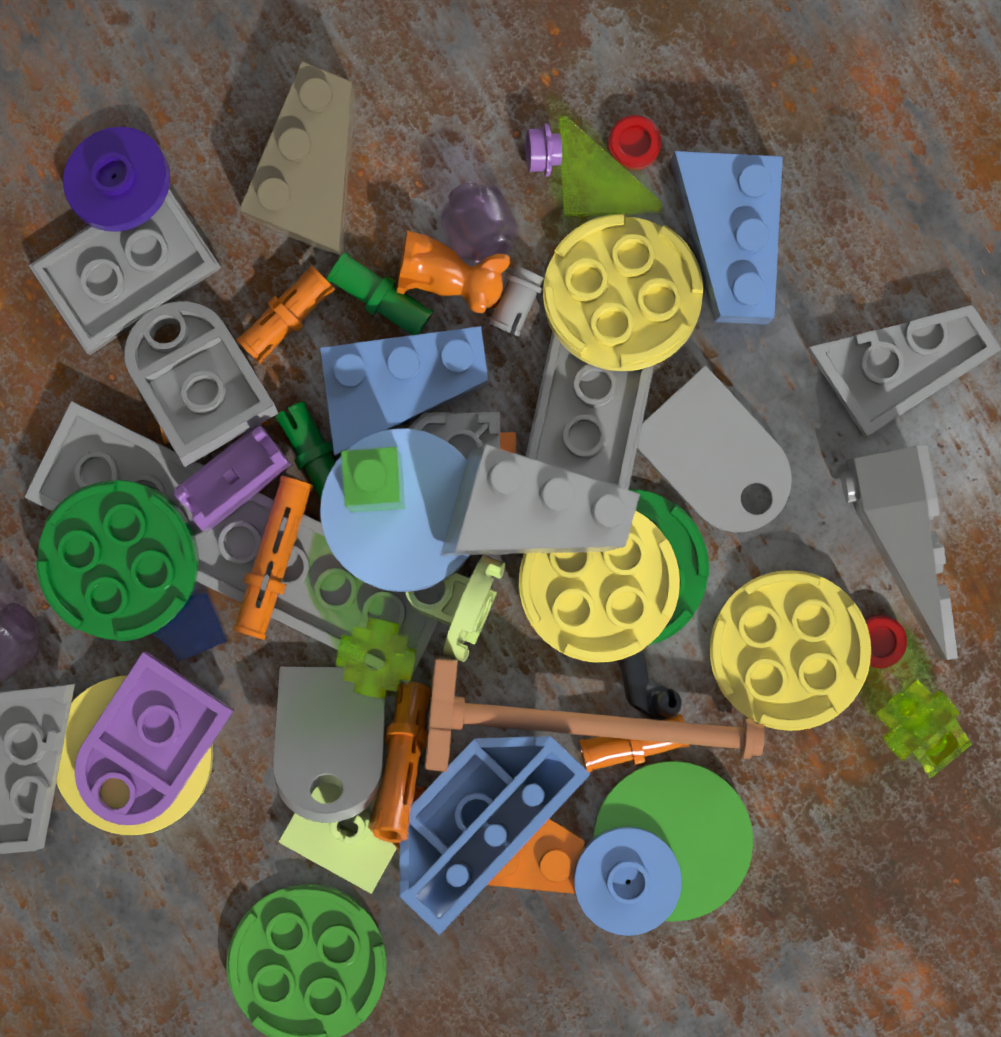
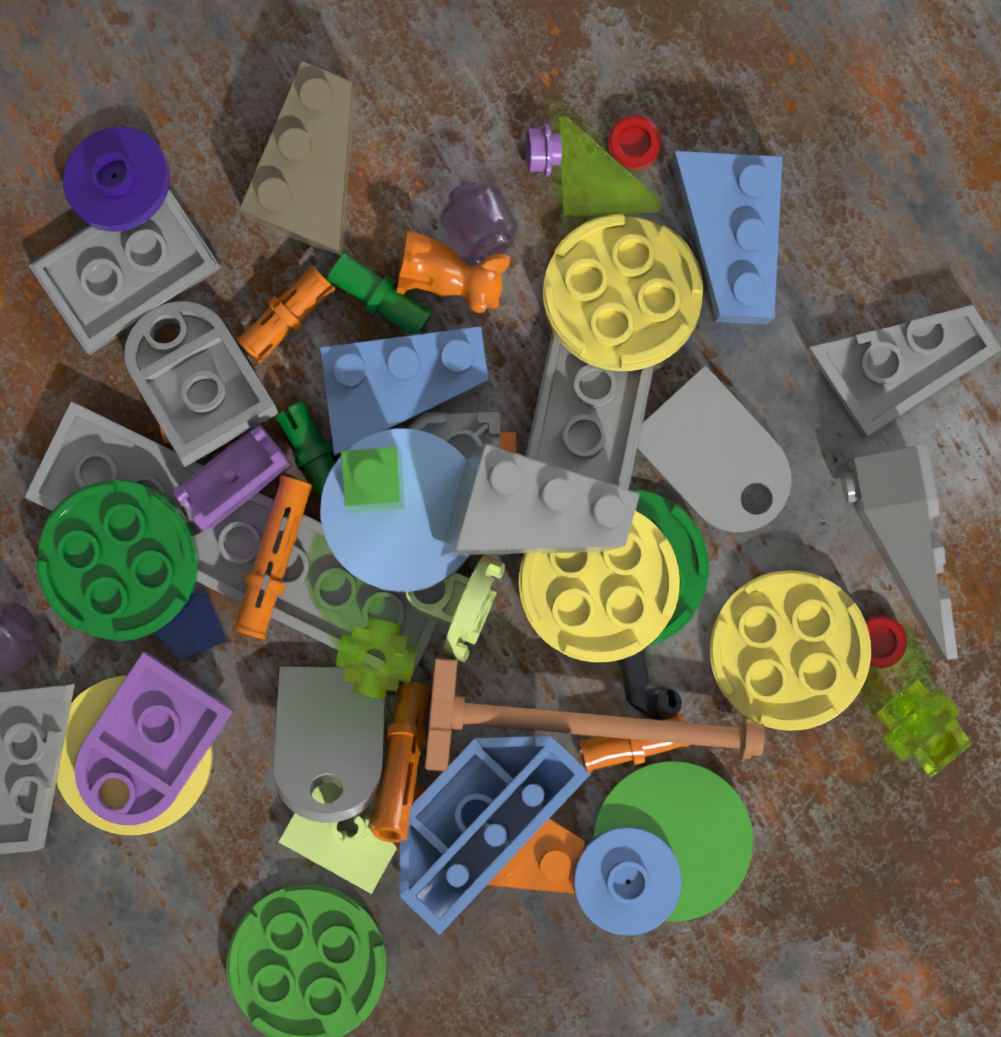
light grey pin [489,265,544,337] -> none

